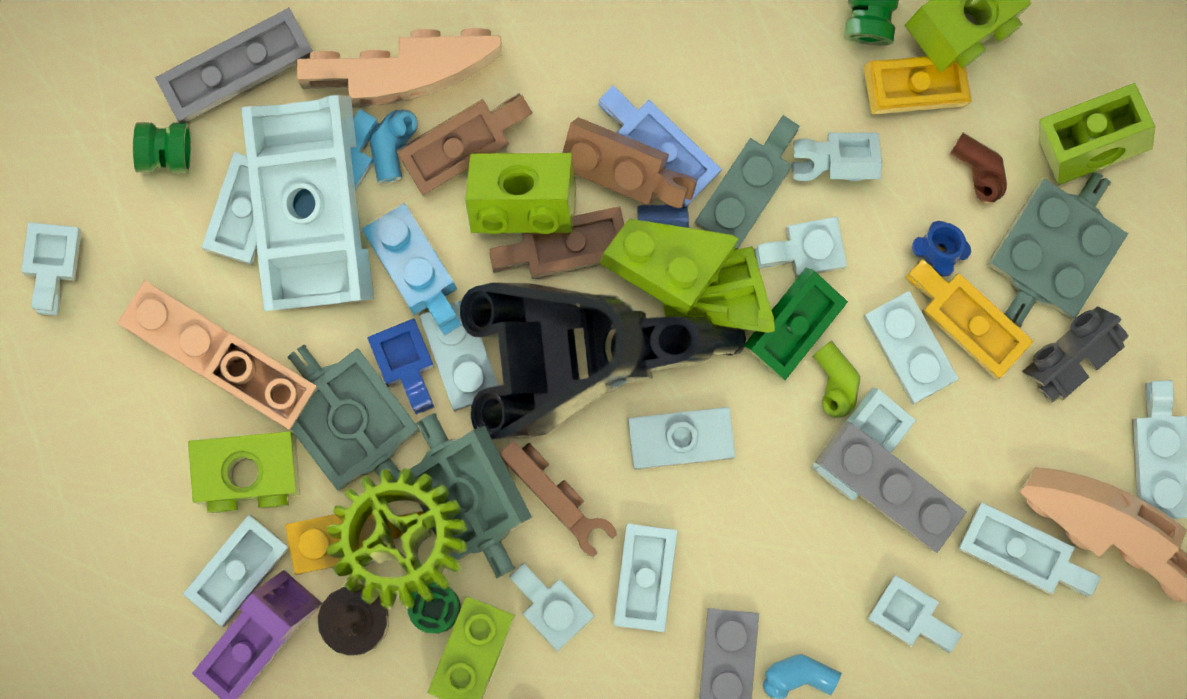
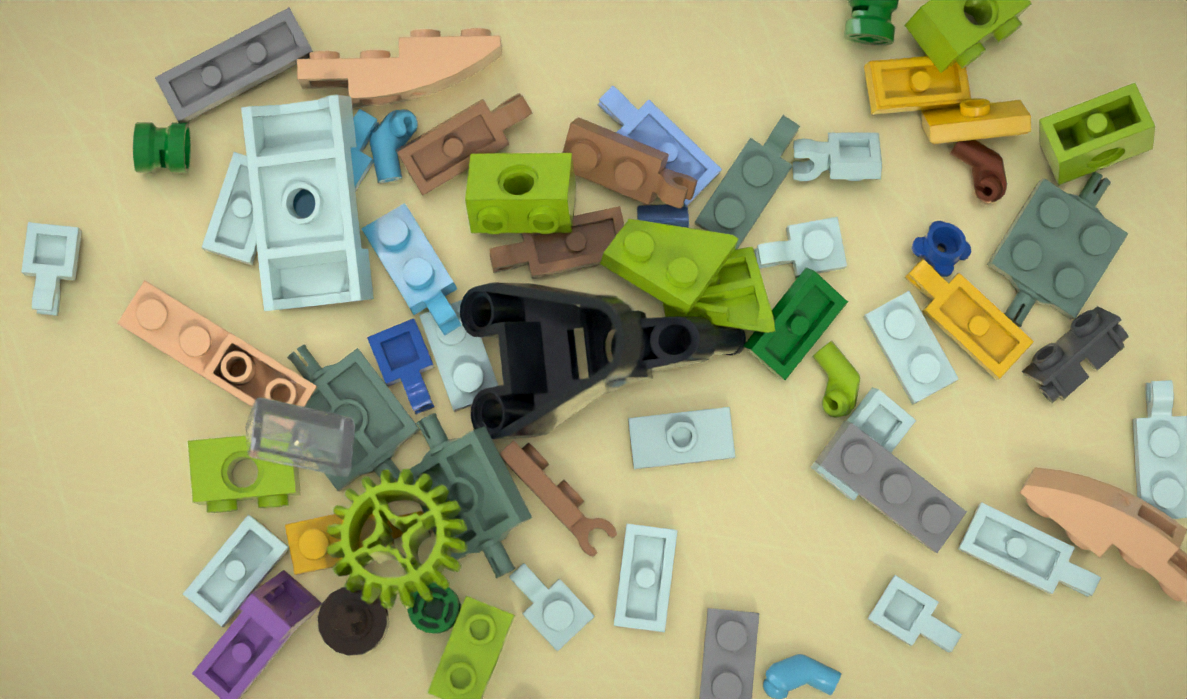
none -> clear slope [245,398,355,477]
none -> yellow plate [921,98,1031,144]

